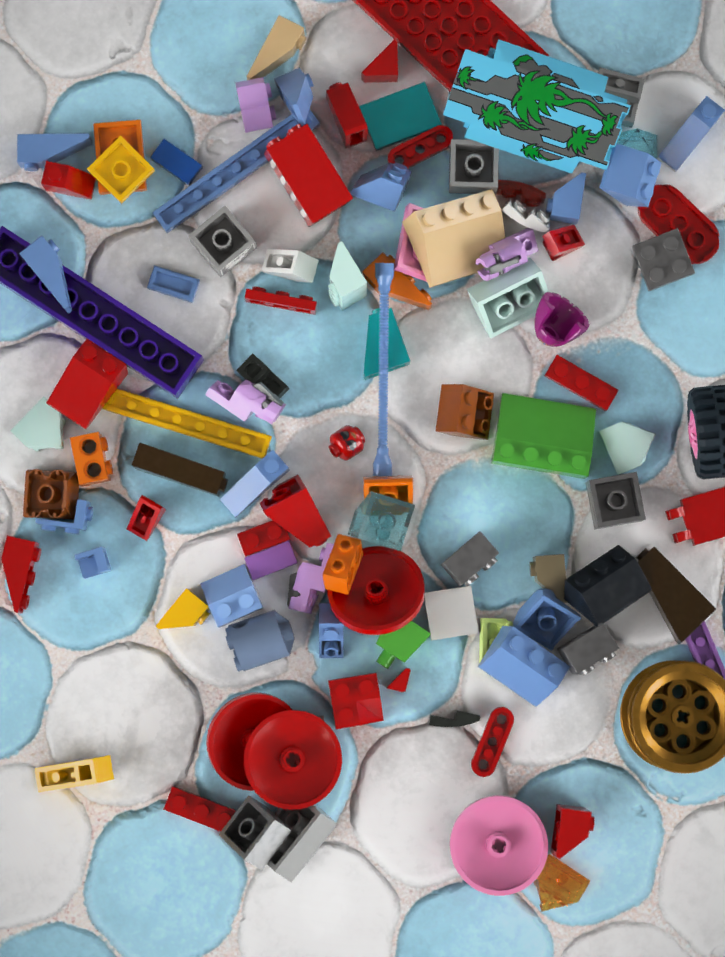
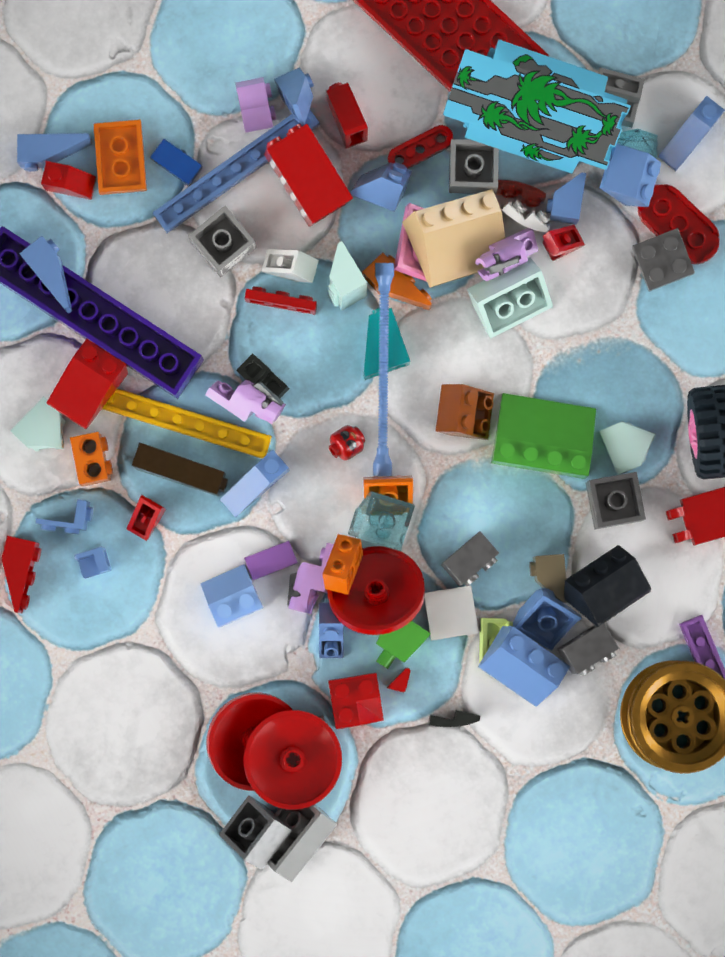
dark orange slope [23,469,79,520] -> none
yellow slope [35,755,114,792] -> none
yellow plate [87,136,155,204] -> none
medium blue tile [147,265,200,303] -> none
yellow slope [156,588,210,629] -> none
red plate [163,786,237,832] -> none
sand blue cylinder [225,610,295,672] -> none
red plate [237,520,290,557] -> none
tan slope [246,15,306,80] -> none
red slope [259,475,331,548] -> none
teal tile [359,82,442,151] -> none
red slope [361,40,398,83] -> none
bright pink dish [450,795,548,896] -> none
red plate [471,707,514,777] -> none
clear orange slope [534,854,590,912] -> none
magenta hair [535,292,590,347] -> none
red plate [544,355,619,411] -> none
red slope [550,804,595,859] -> none
dark brown slope [636,547,716,644] -> none

